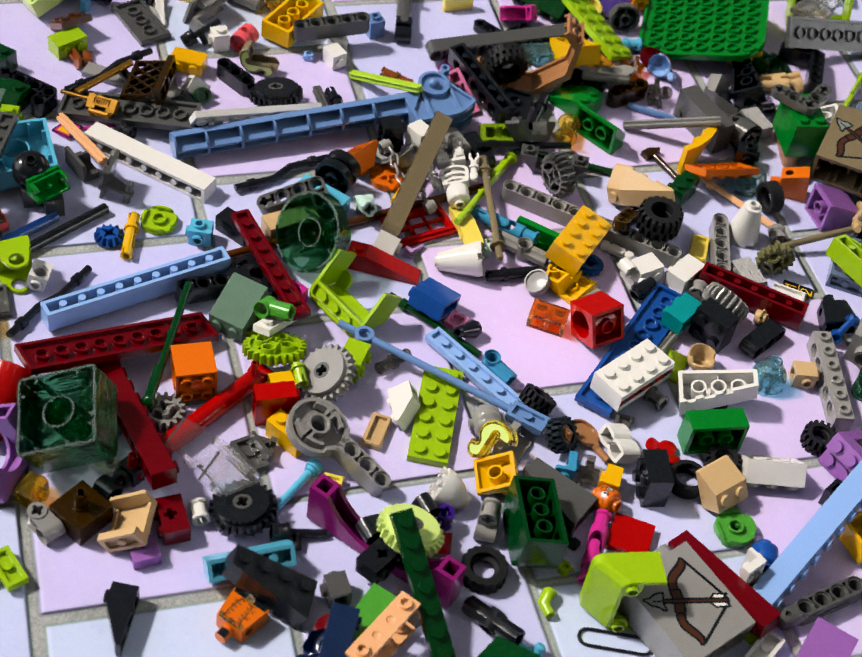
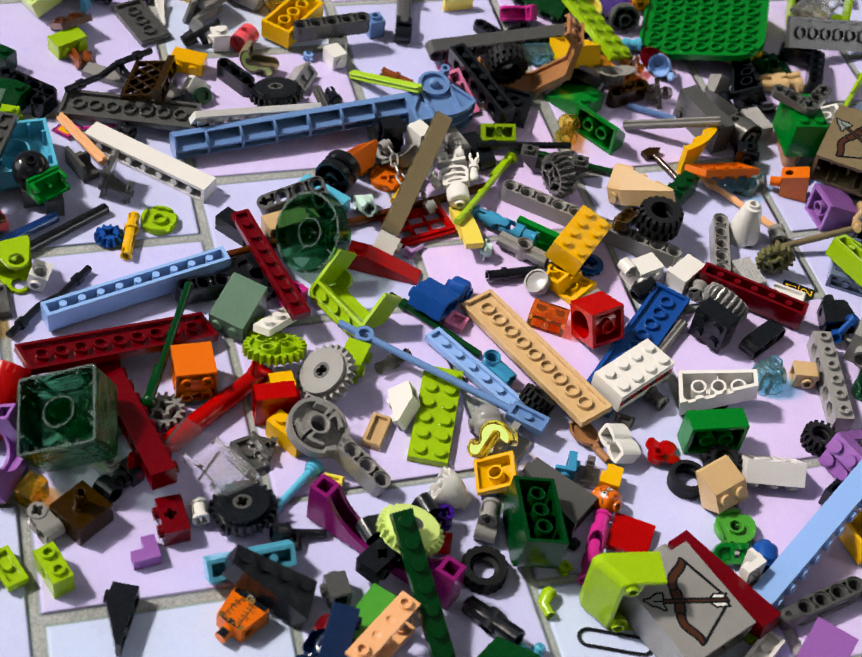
pearl gold piece [60,89,120,119] -> none
pearl gold bar [74,59,134,94] -> none
tan panel [97,490,157,553] -> none
medium azure brick [185,218,214,247] -> none
black bar [234,154,328,191] -> none
bright green piece [253,296,296,322] -> none
lime pin [291,361,309,388] -> none
white cone [434,241,484,277] -> none
black cone [453,319,482,338] -> none
dark tan bar [478,155,506,261] -> none
dark grey slope [505,117,556,142] -> none
black pin [529,92,550,131] -> none
black wheel [545,416,579,454] -> none
light grey axle [581,70,630,84] -> none
white axle [600,240,634,260] -> none
black brick [632,449,674,507] -> none
teal brick [660,292,702,335] -> none
lime slope [666,349,687,384] -> none
tan hair [687,343,716,370] -> none
light yellow tile [689,234,710,264] -> none
tan plate [753,309,769,326] -> none
black tyre [756,180,785,214] -> none
none -> lime brick [33,541,75,599]
none -> light grey panel [288,61,318,93]
none -> blue head [445,276,473,303]
none -> tan plate [461,289,613,428]
none -> green plate [712,542,750,565]

